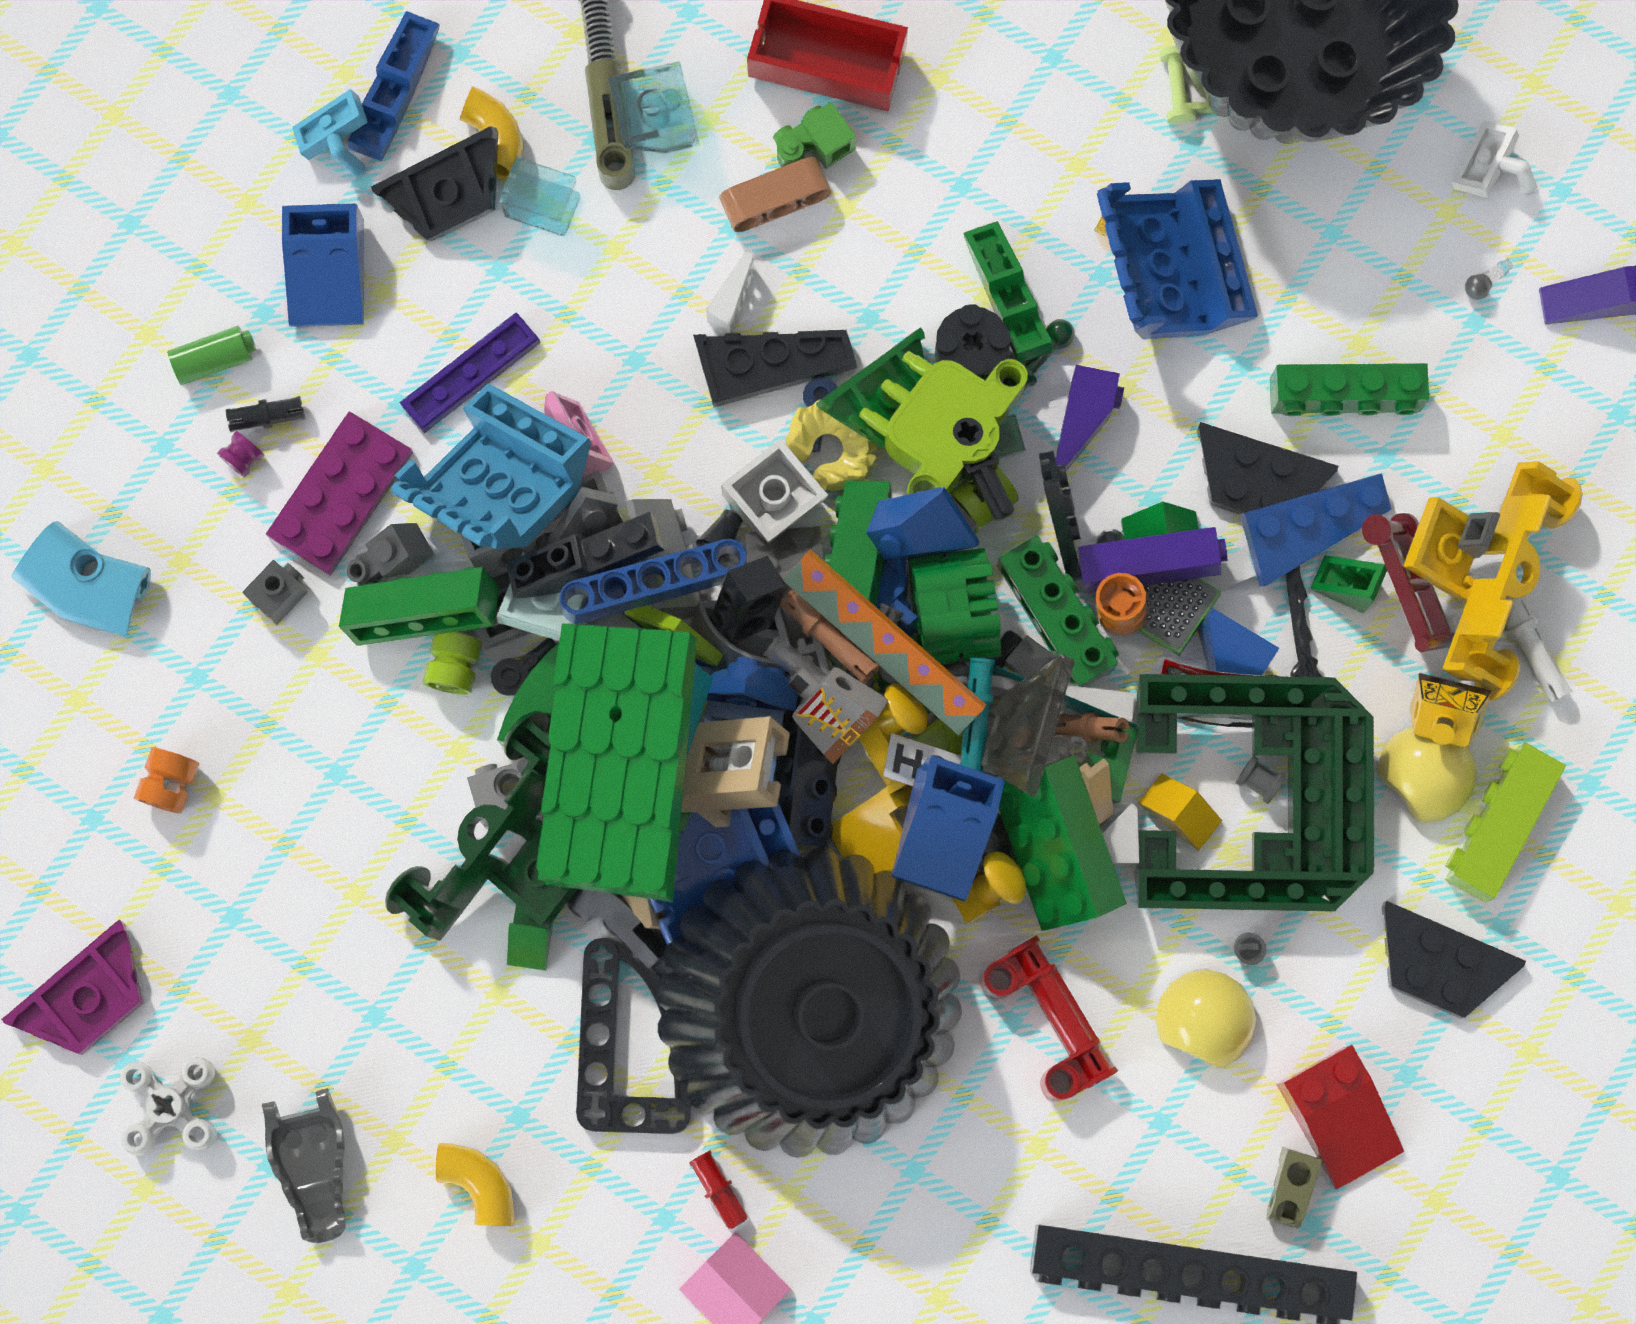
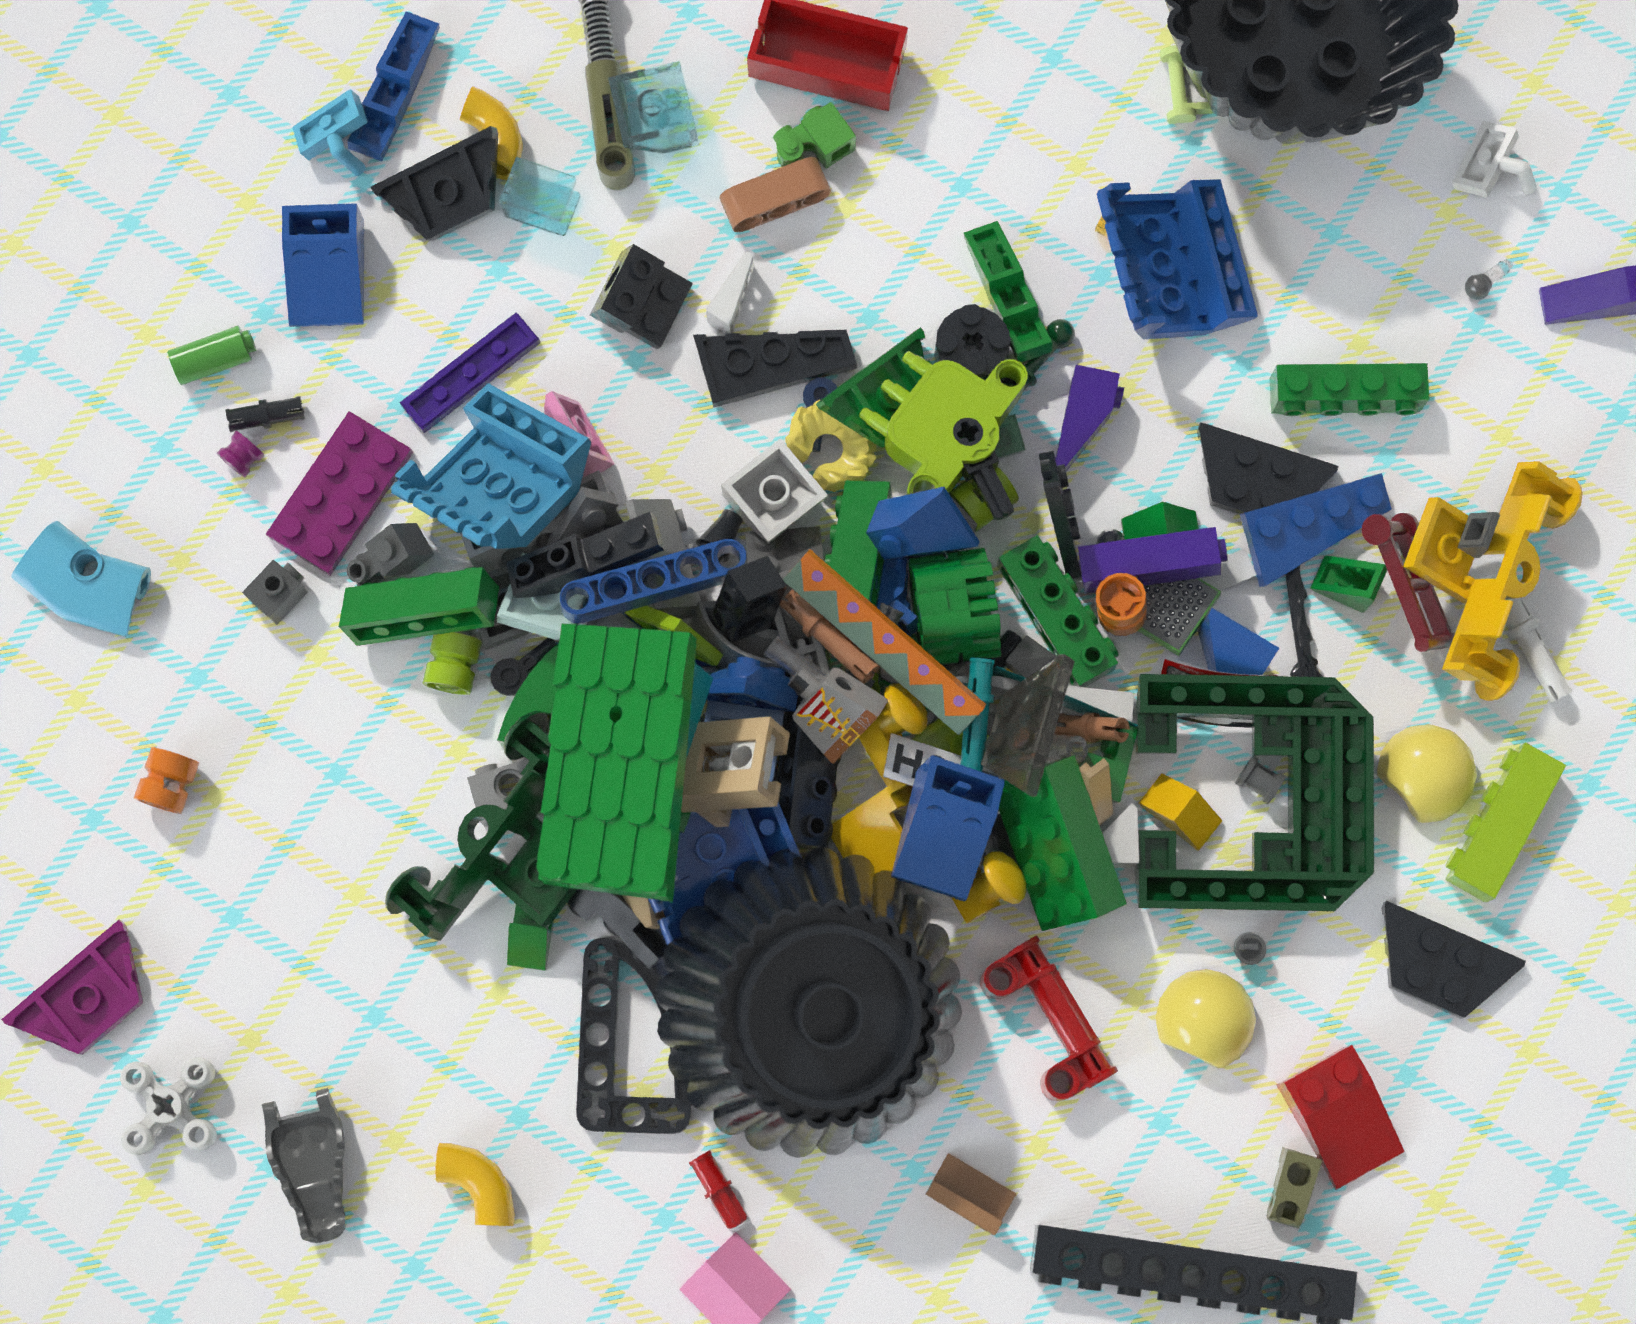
yellow torso [1410,673,1492,747] -> none
none -> black brick [589,244,693,349]
none -> medium nougat panel [925,1153,1017,1236]

